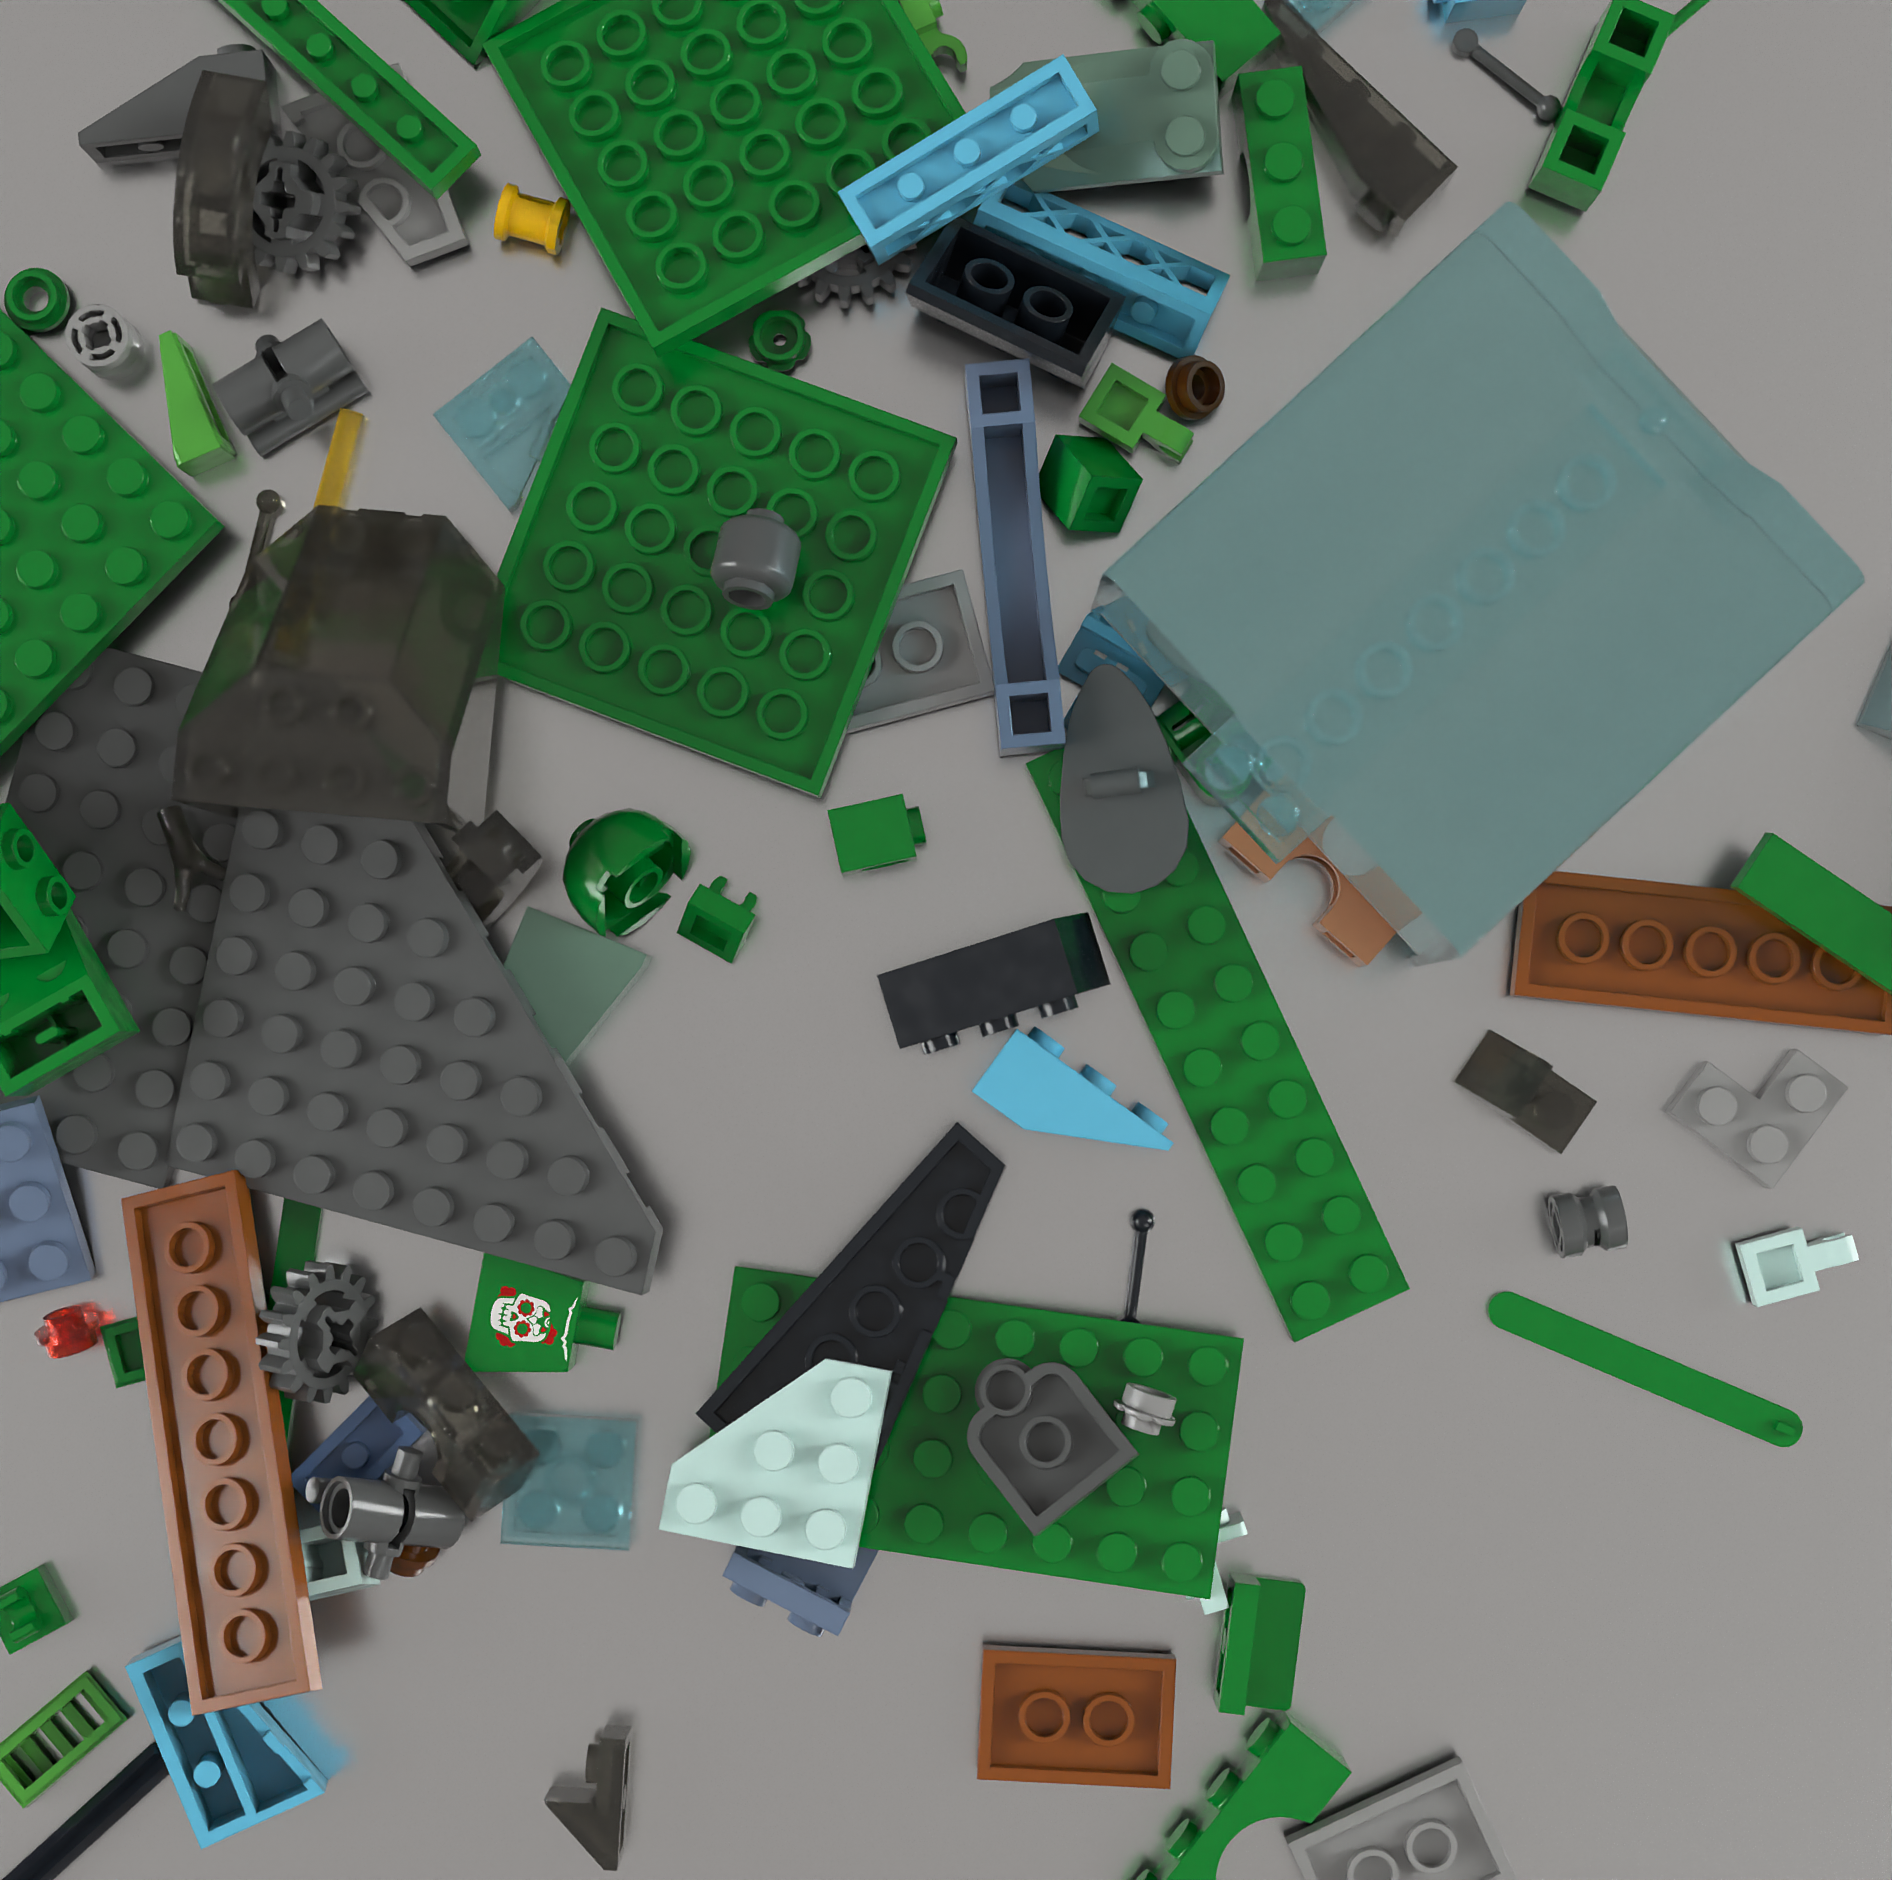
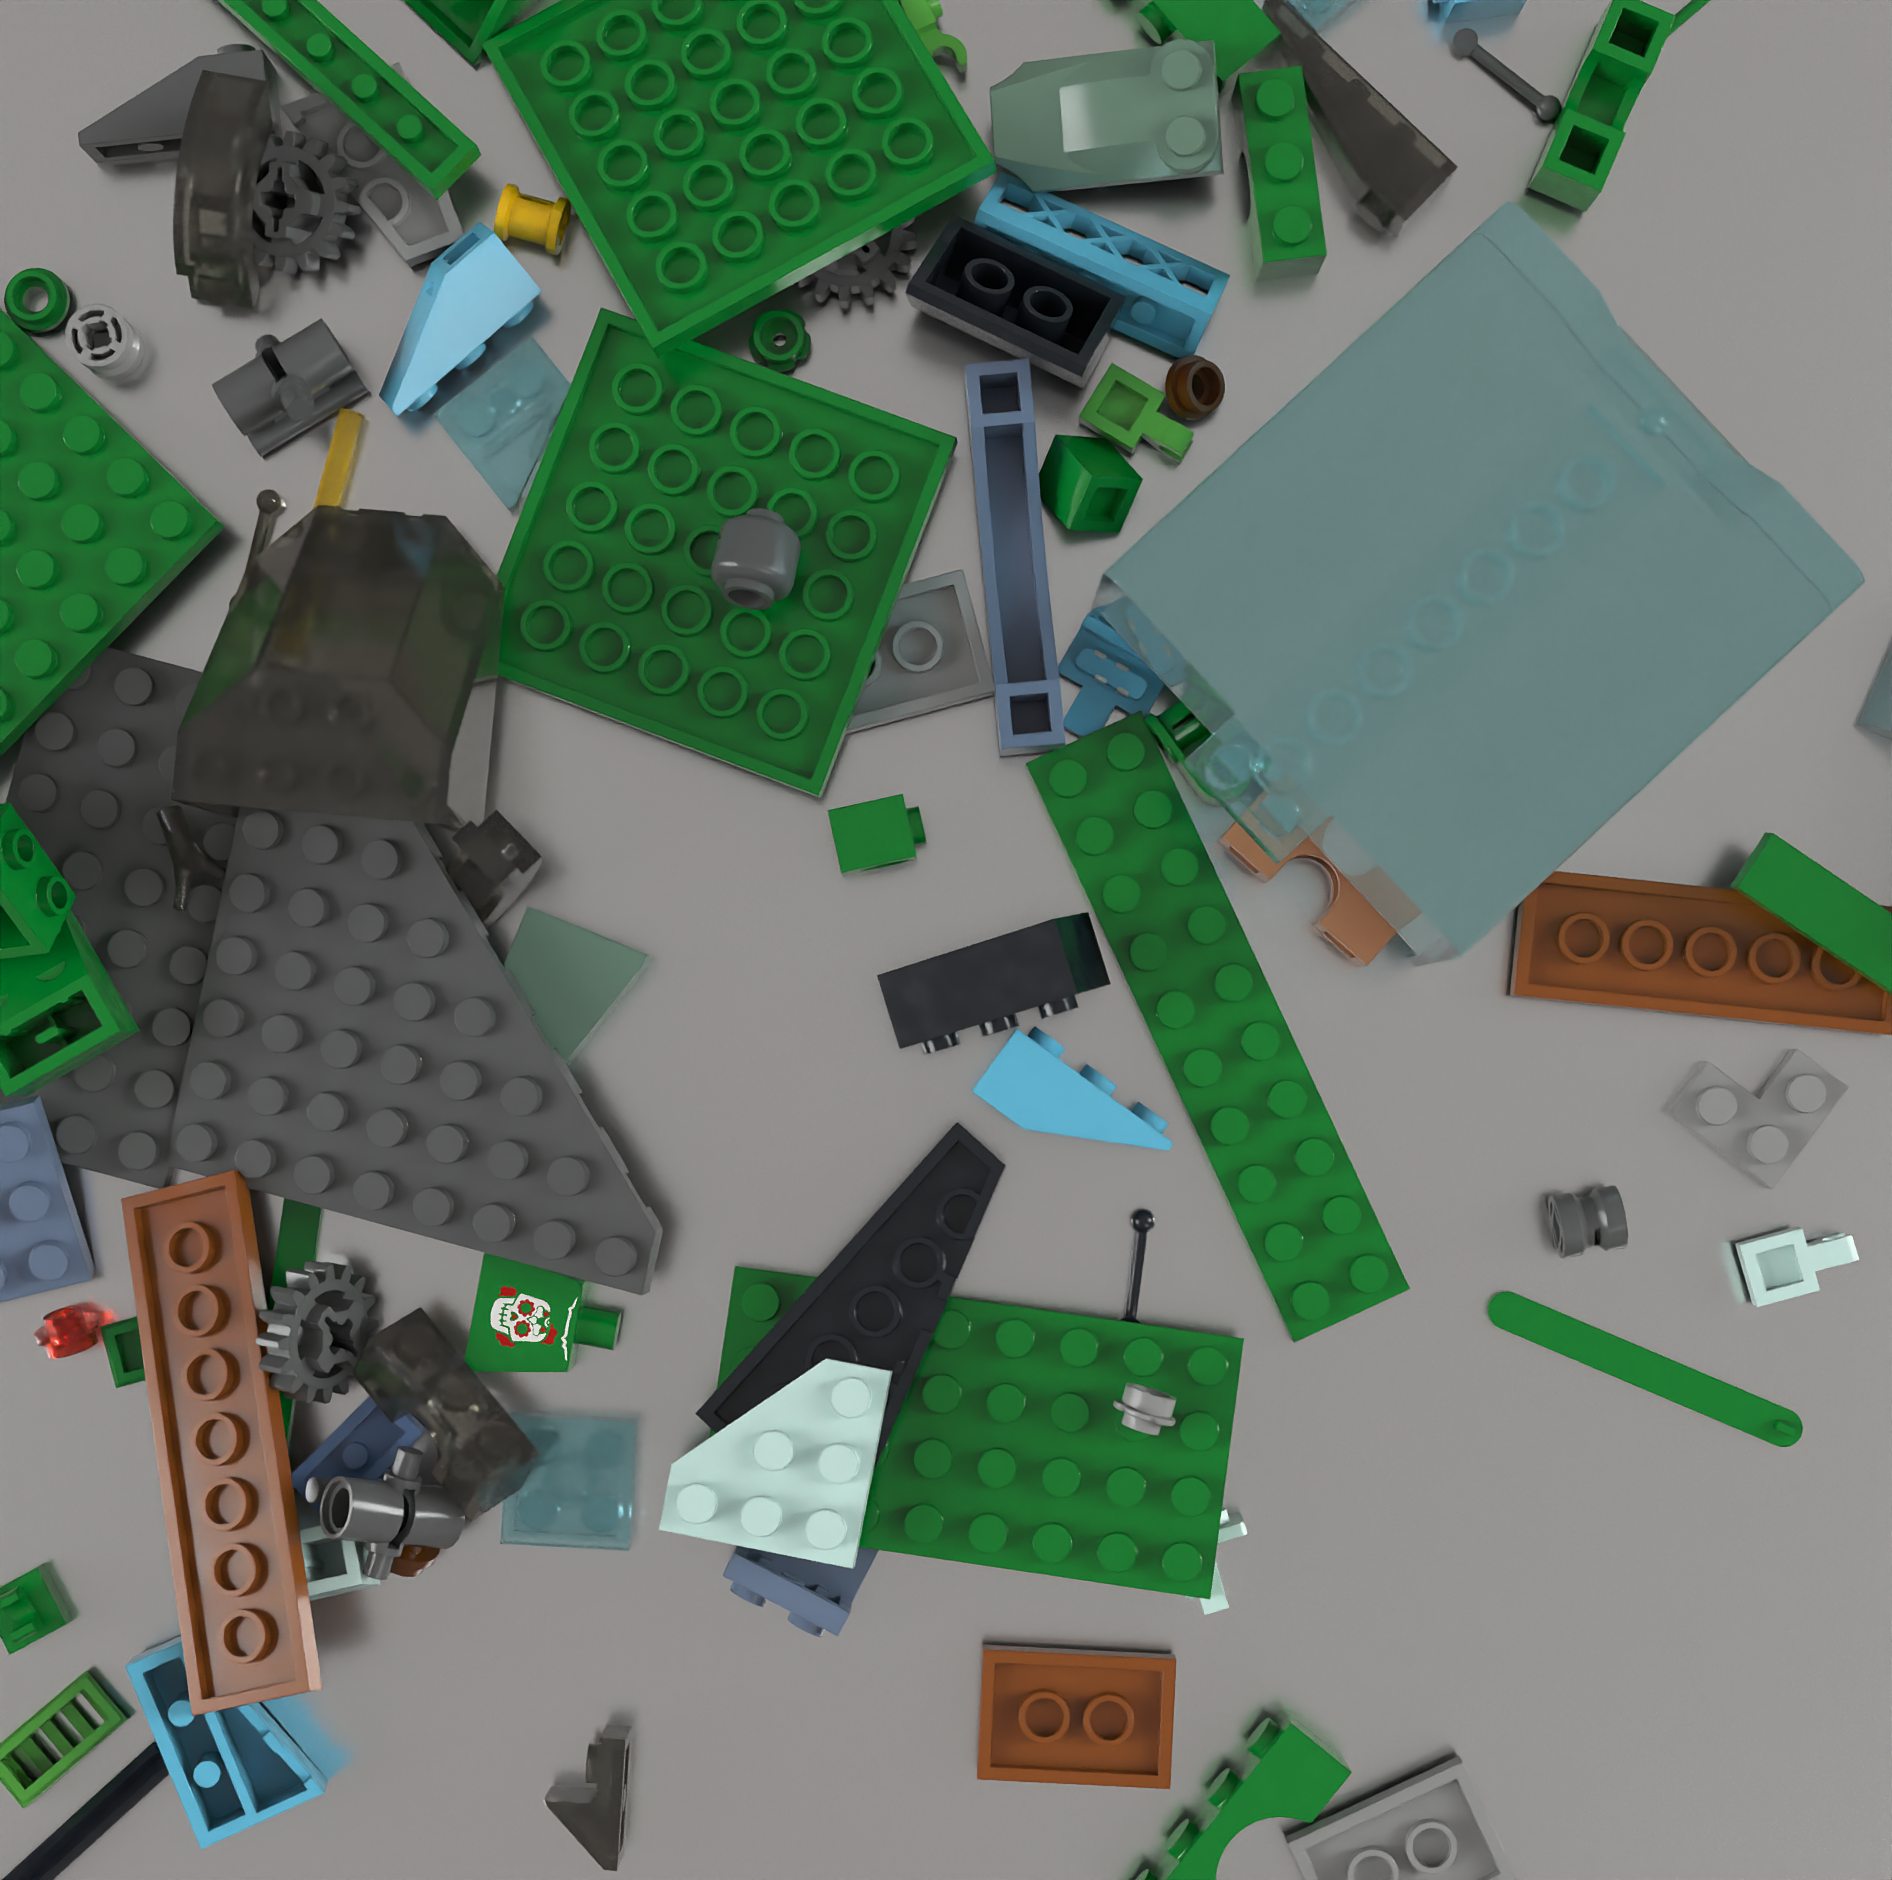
bright green slope [159,330,236,476] -> none
green cylinder [562,808,691,937] -> none
green tile [677,876,757,964] -> none
medium azure fence [838,54,1099,265] -> none
dark grey plate [967,1358,1140,1536] -> none
dark grey shield [1060,664,1189,894] -> none
green panel [1213,1572,1306,1715] -> none
clear smoke slope [1452,1029,1597,1154] -> none
none -> medium azure slope [379,221,542,416]

